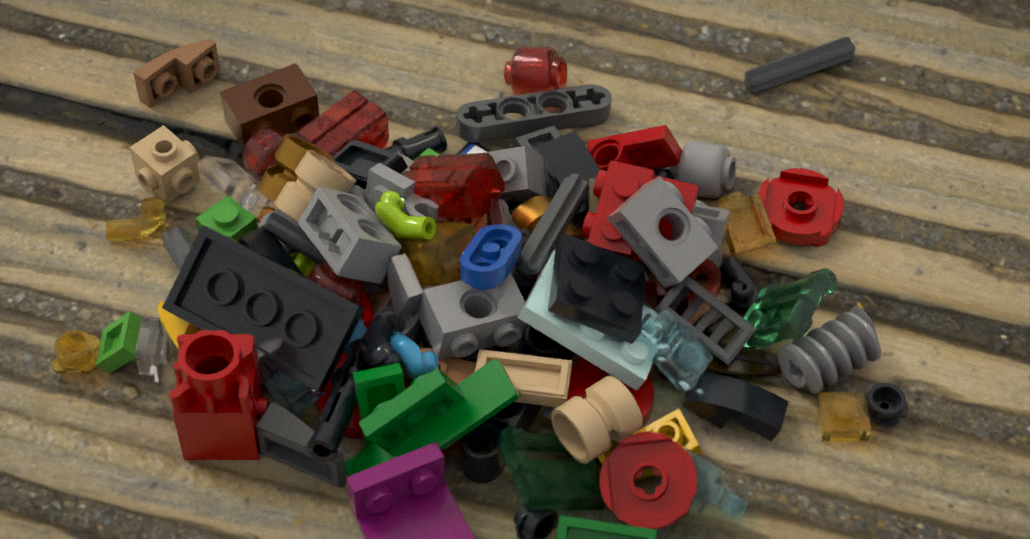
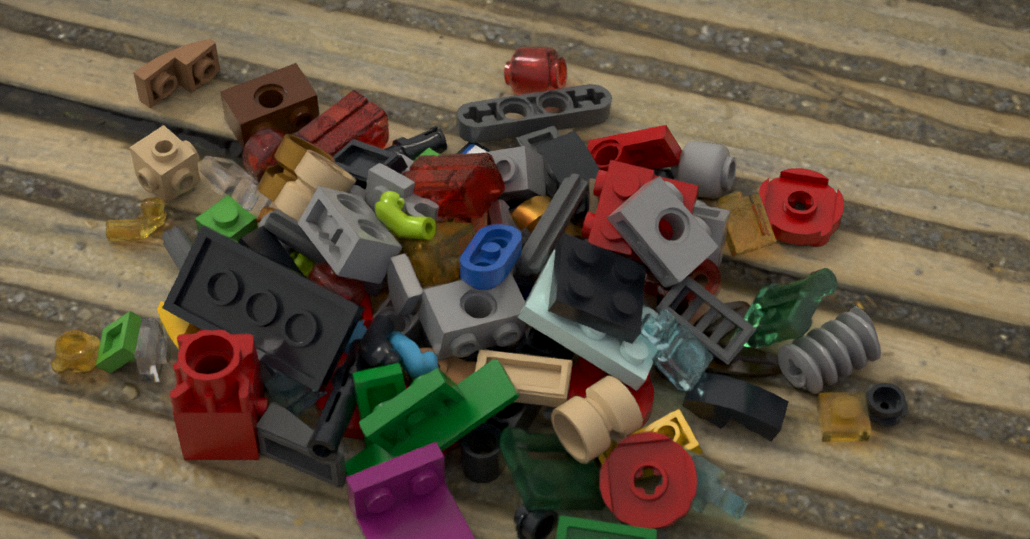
black arm [720,257,760,309] -> none
dark grey axle [744,36,856,93] -> none

